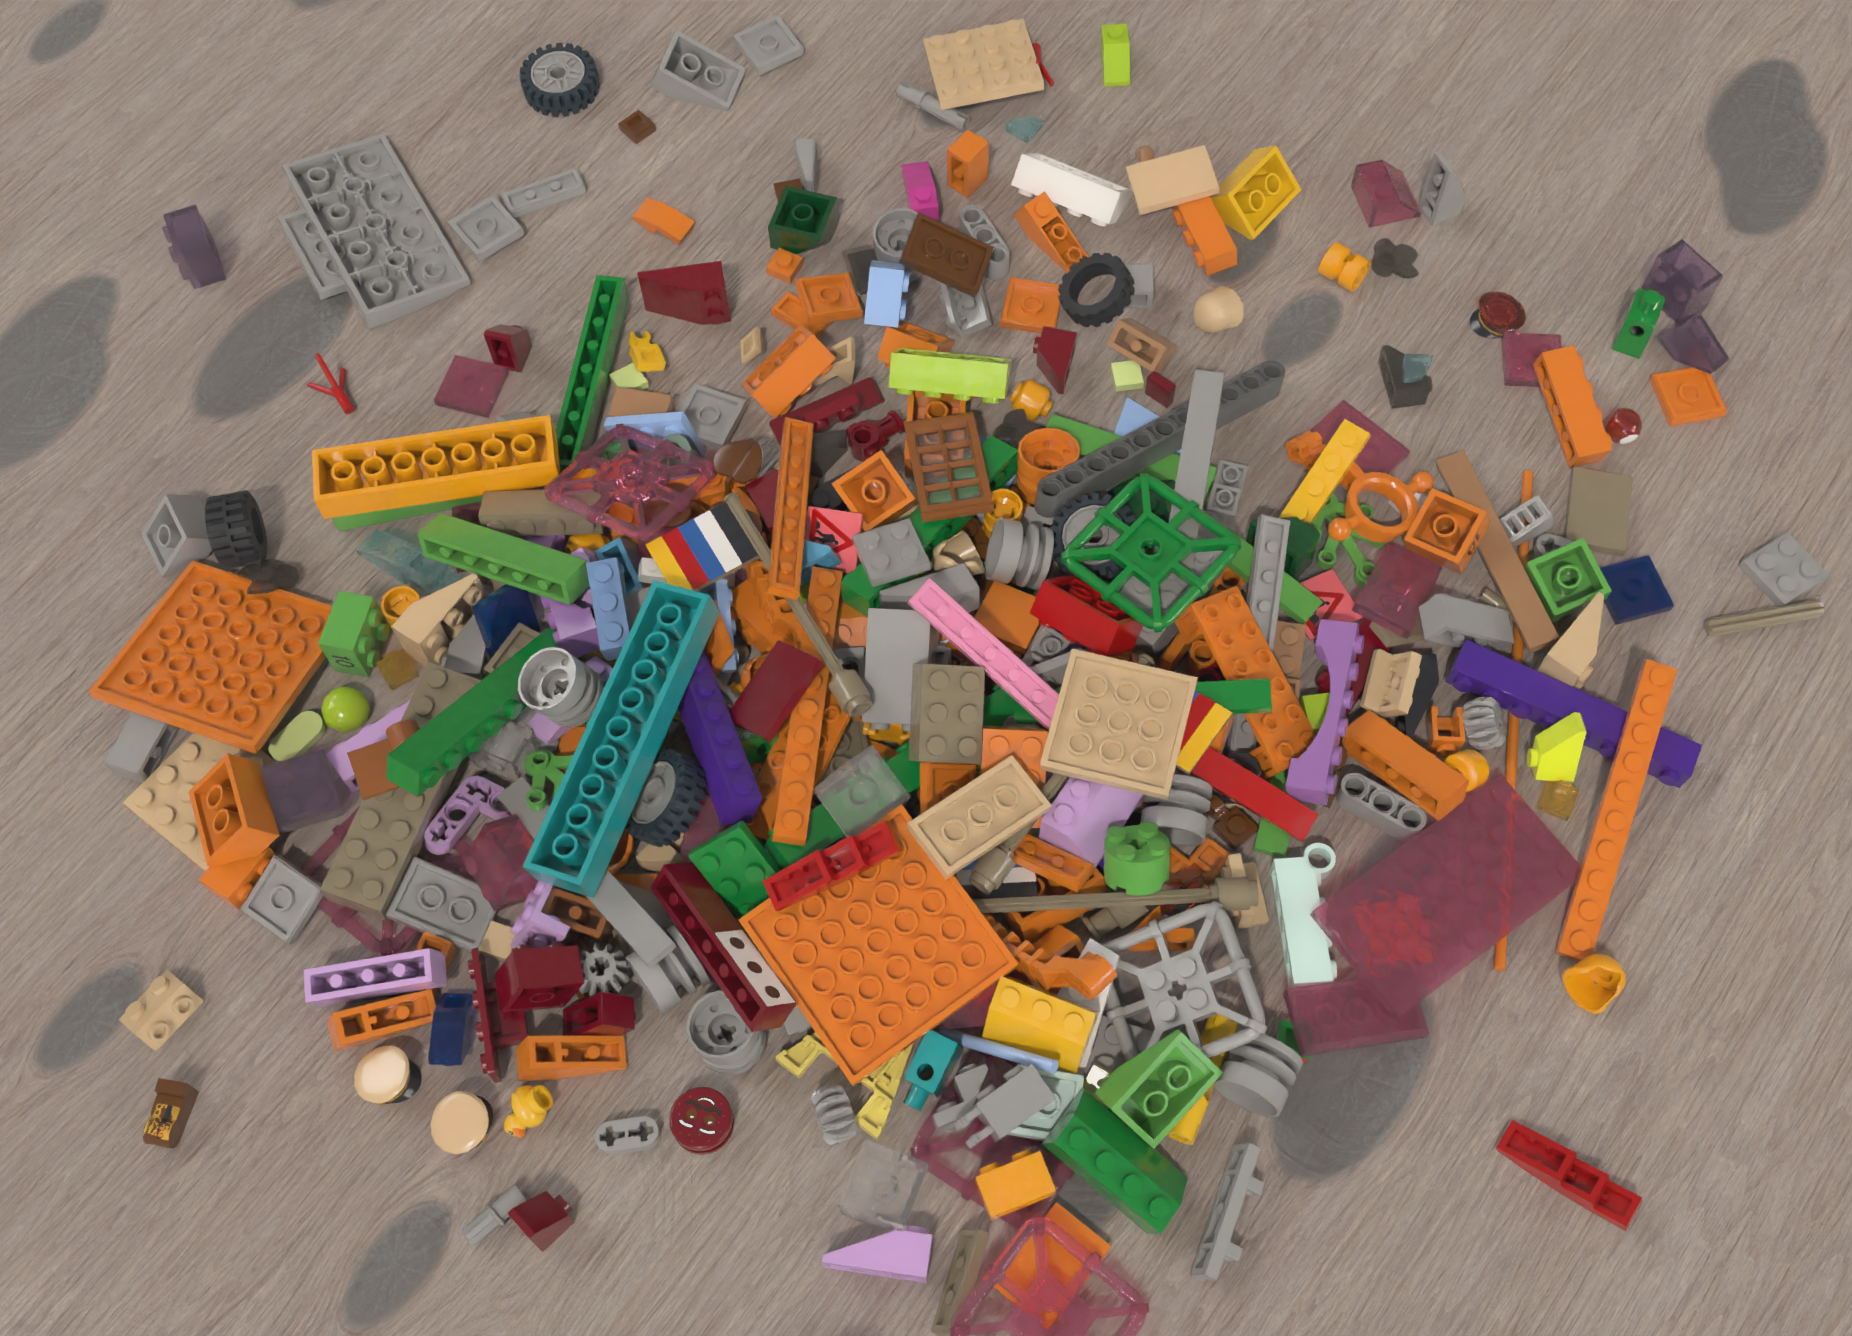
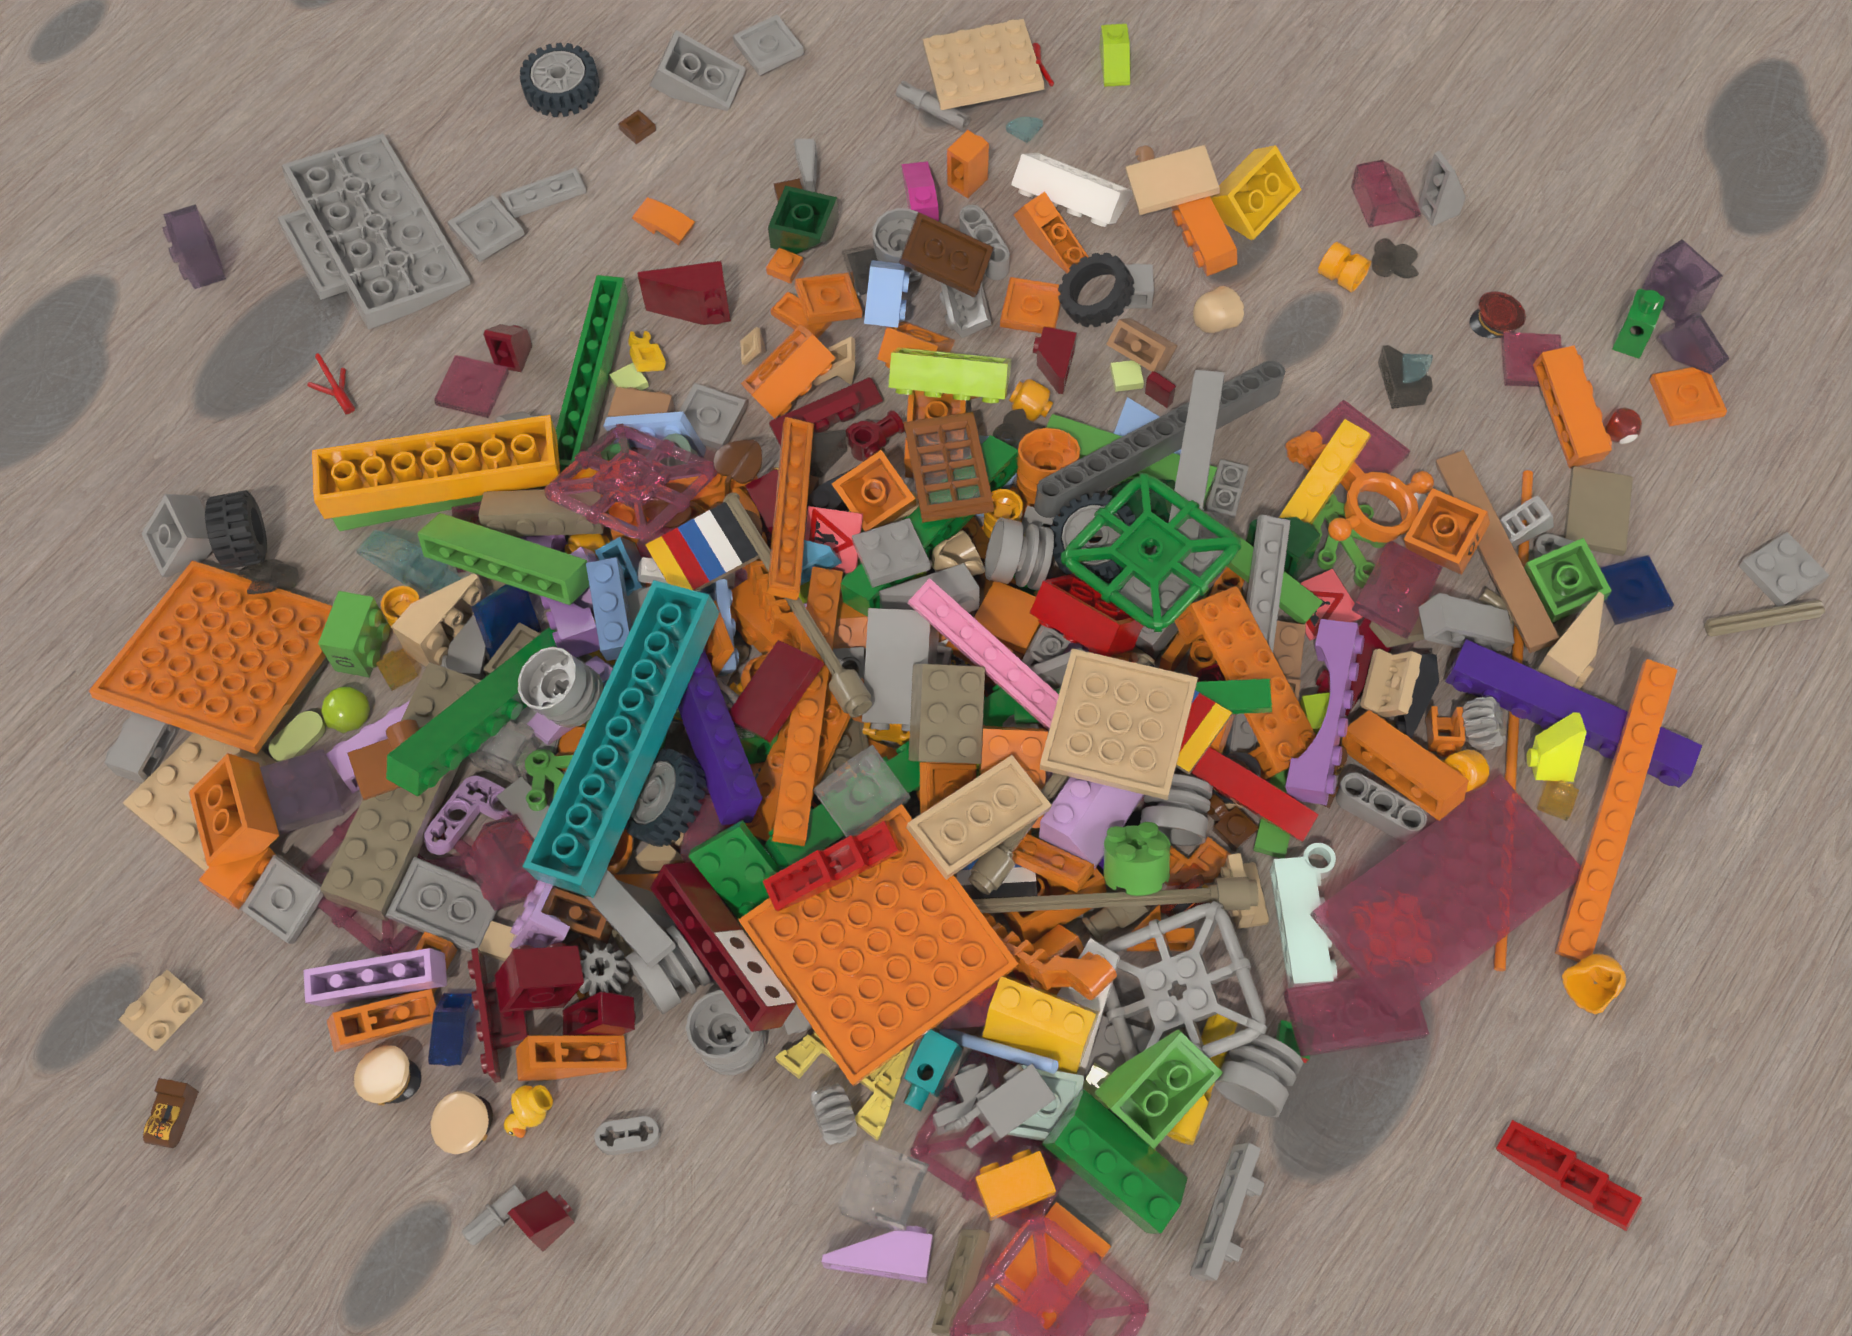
dark red head [669,1087,734,1155] -> none

